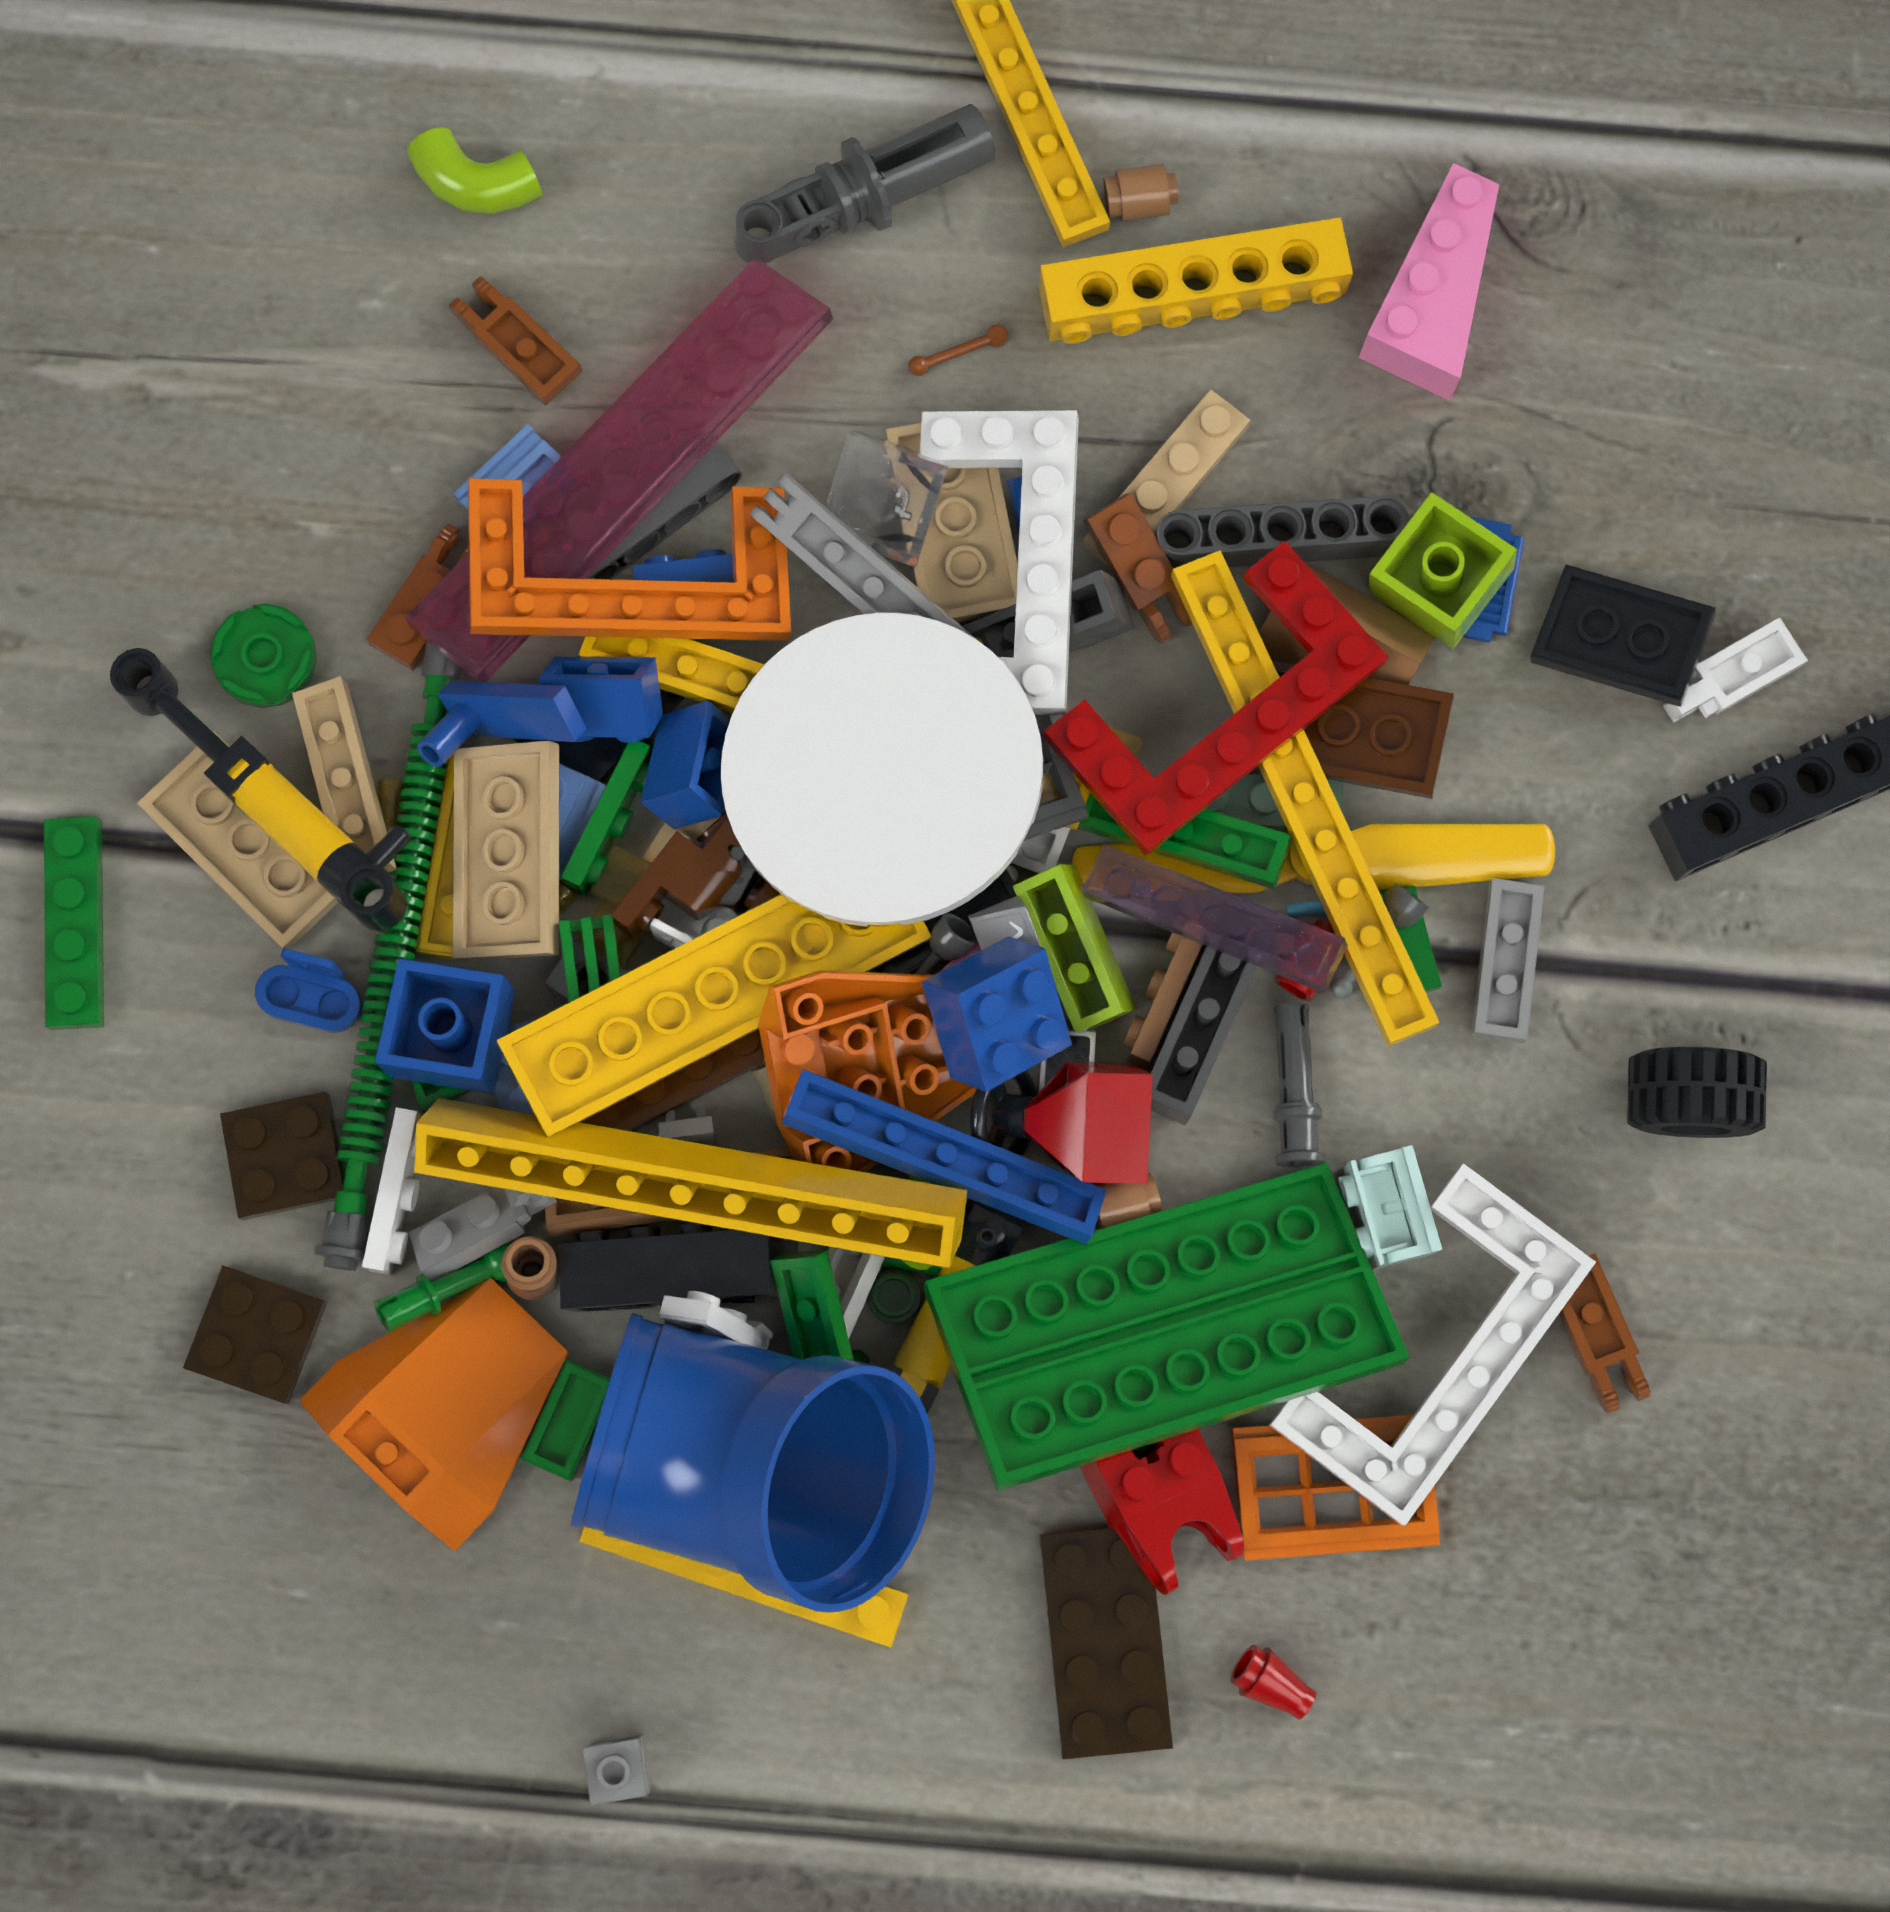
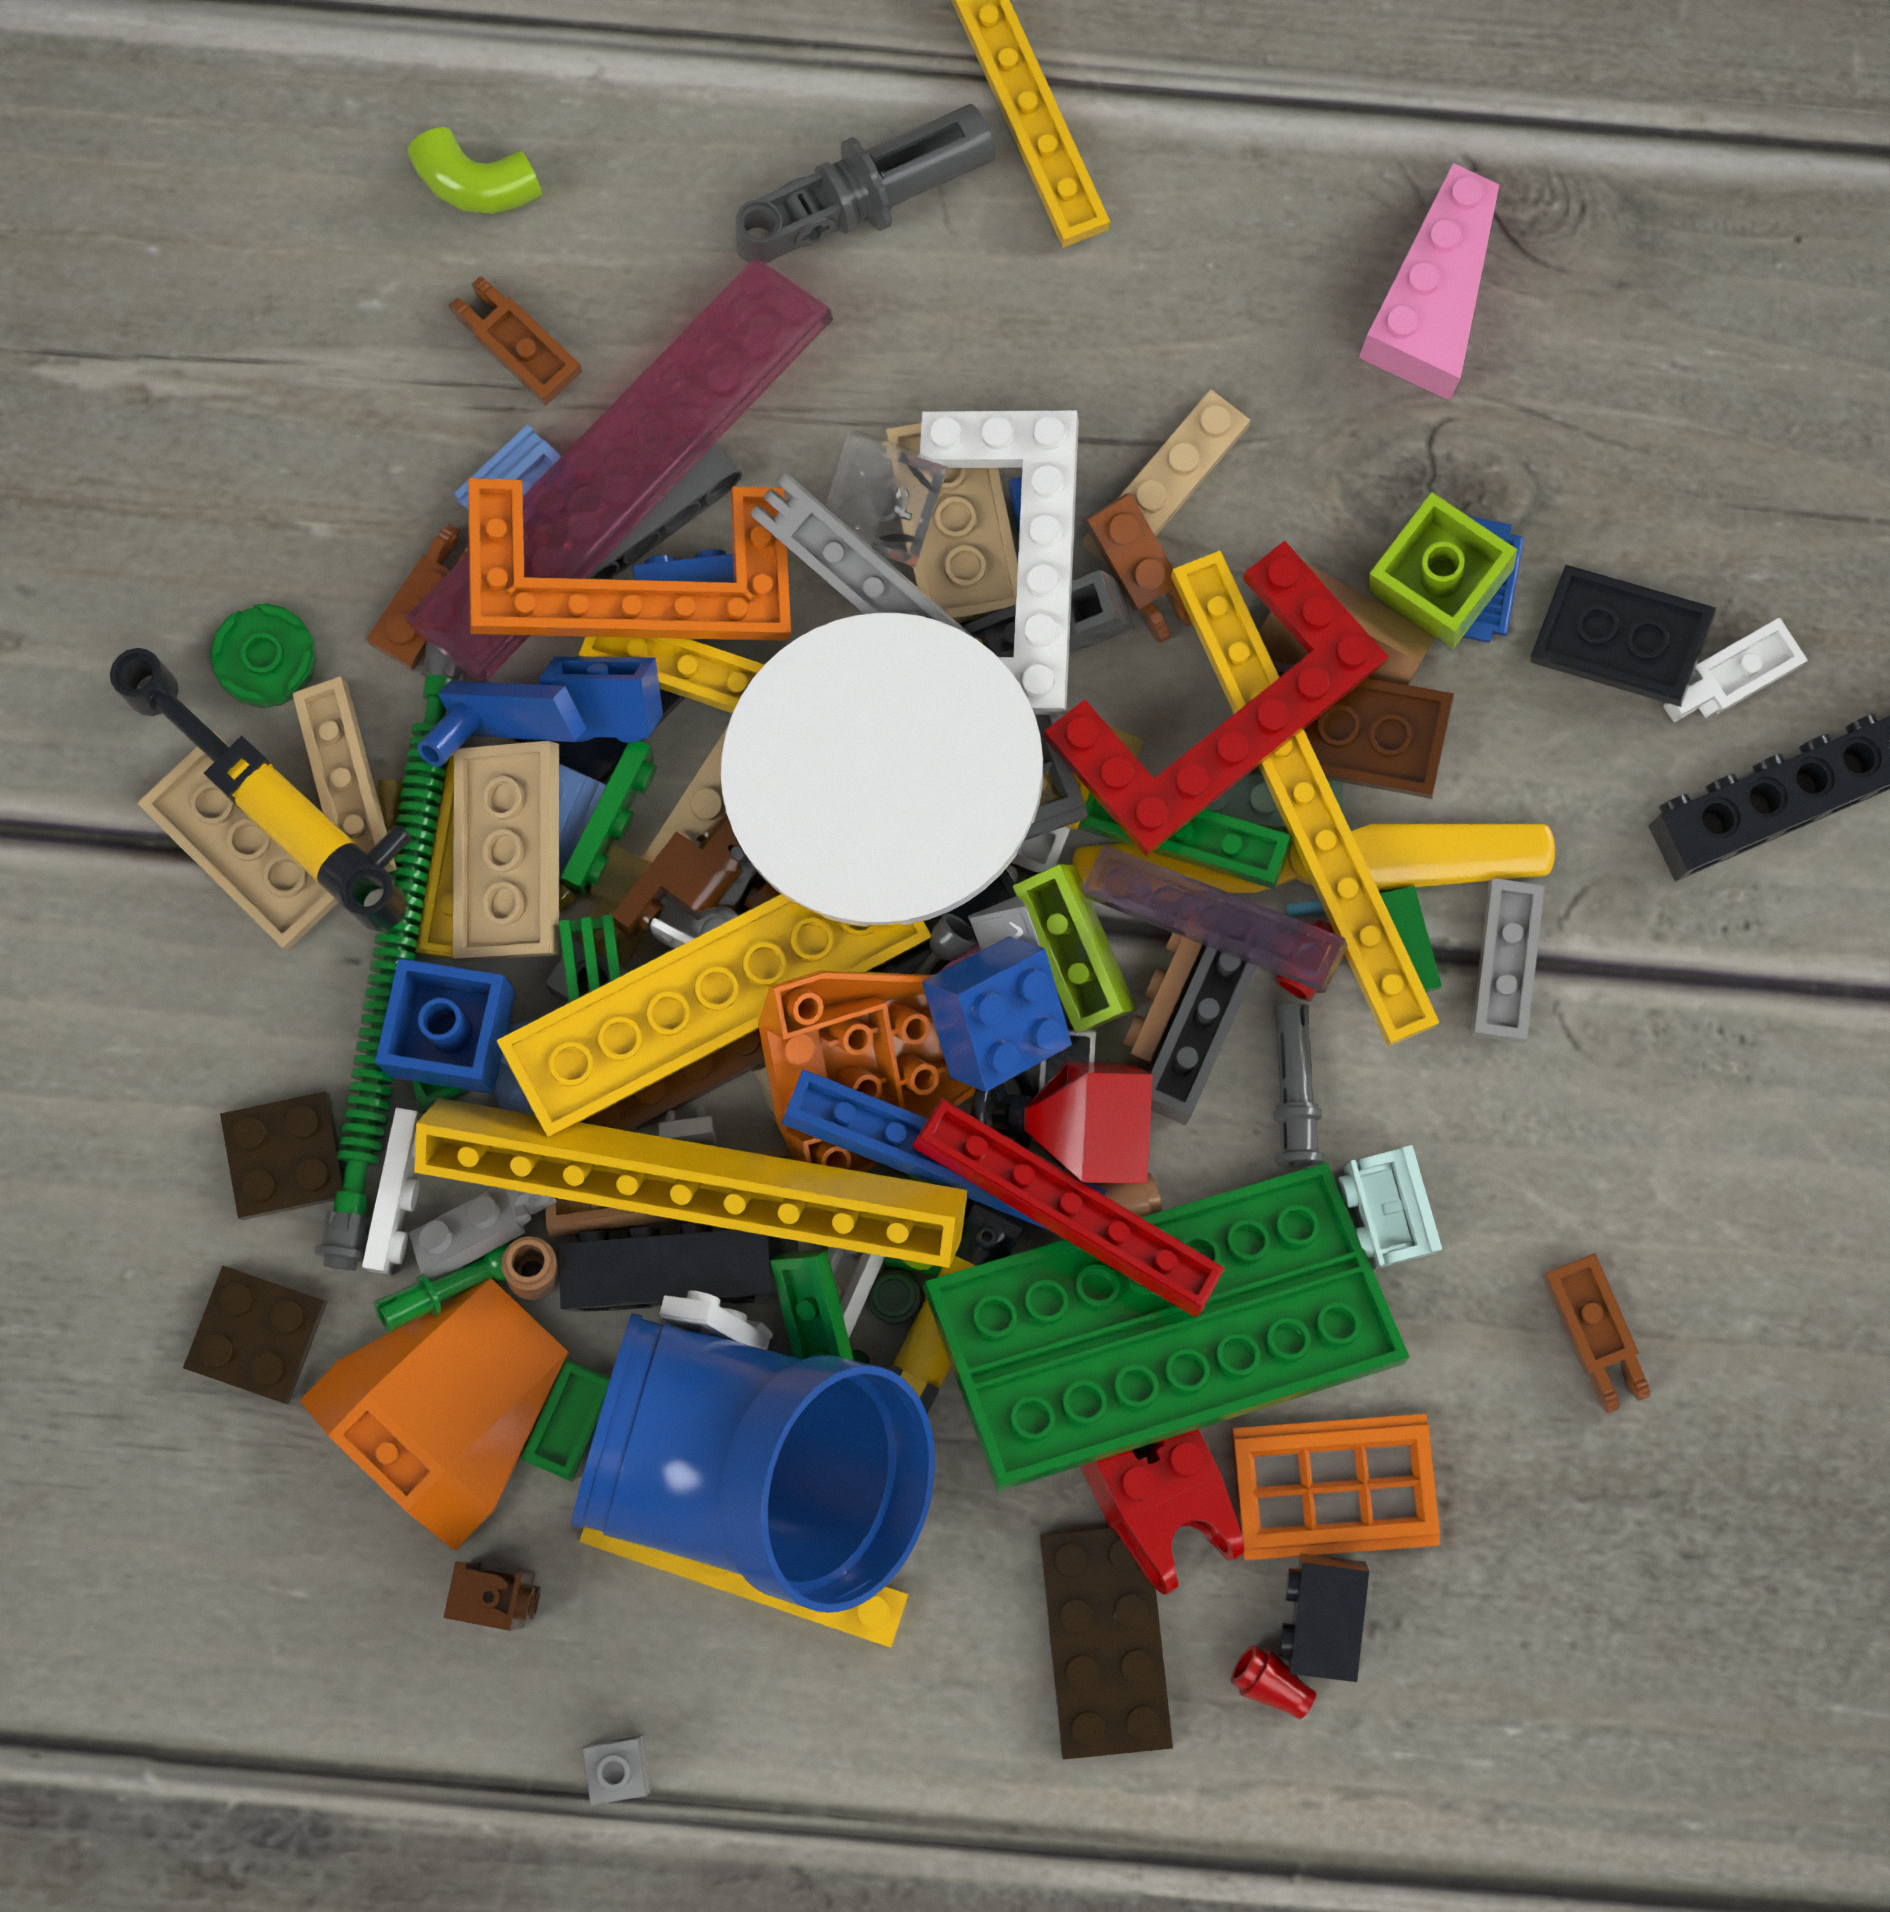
green plate [44,816,104,1030] -> none
blue bracket [255,948,362,1033] -> none
blue brick [640,700,730,830] -> none
dark orange hinge [908,325,1008,376] -> none
yellow brick [1038,217,1353,344] -> none
medium nougat brick [1103,164,1179,221] -> none
dark grey beam [1155,496,1409,569] -> none
white plate [1269,1163,1596,1526] -> none
dark grey hinge [1331,882,1429,998] -> none
black tyre [1627,1047,1767,1138] -> none
none -> reddish brown hinge [443,1561,541,1631]
none -> red tile [912,1098,1225,1318]
none -> black brick [1279,1553,1369,1682]

